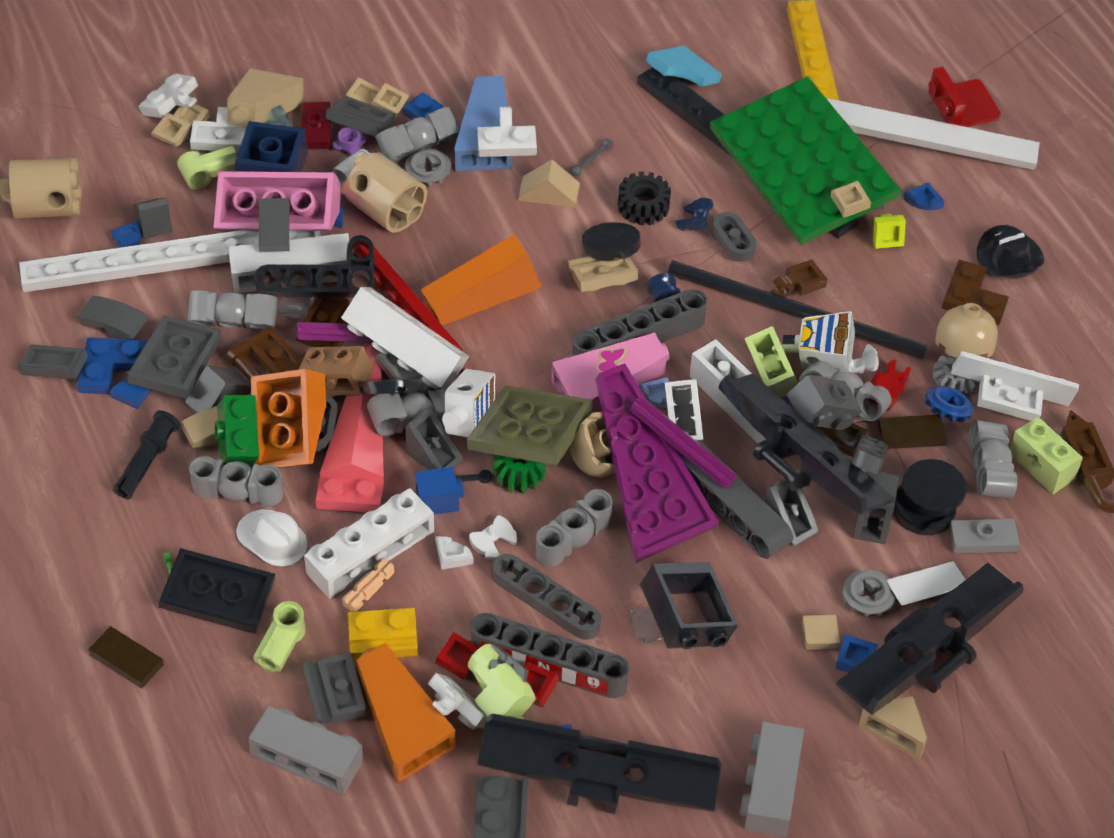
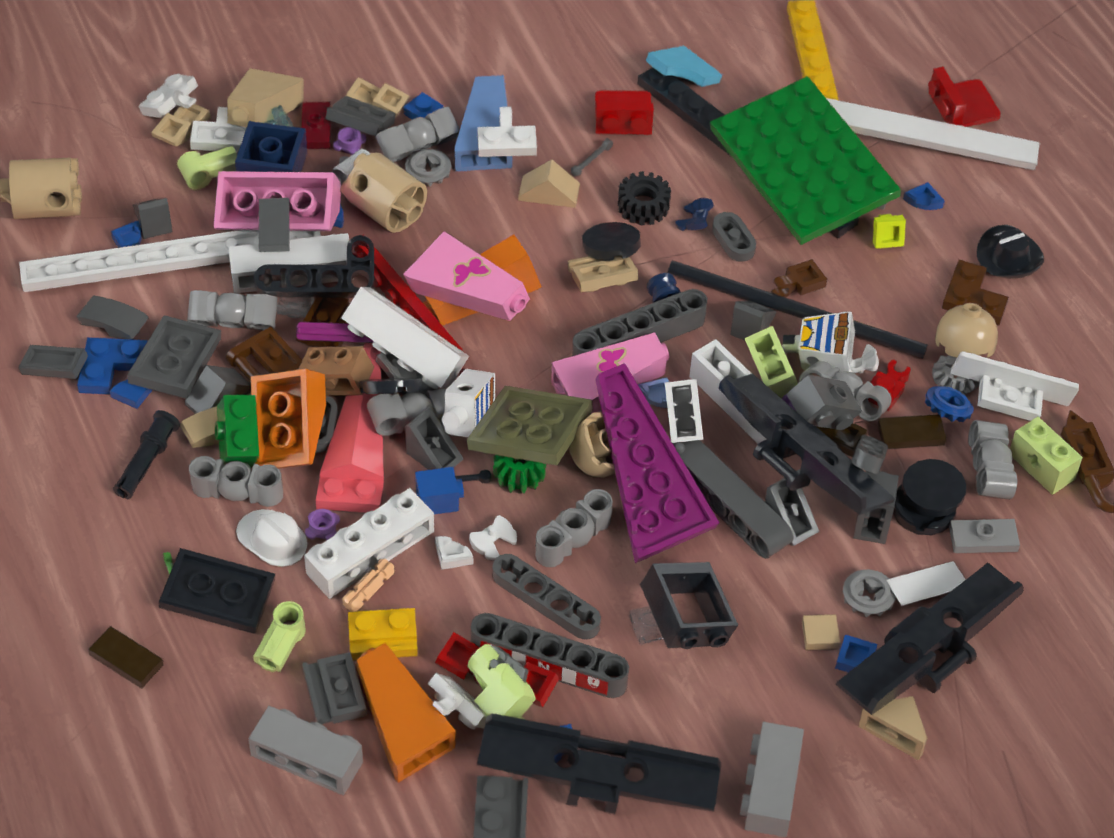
magenta axle [630,397,737,488] -> none
tan tile [831,181,871,218] -> none
none -> medium lavender plate [305,509,340,540]
none -> bright pink slope [404,231,530,321]
none -> red bracket [595,90,654,135]
none -> dark grey slope [730,301,777,341]

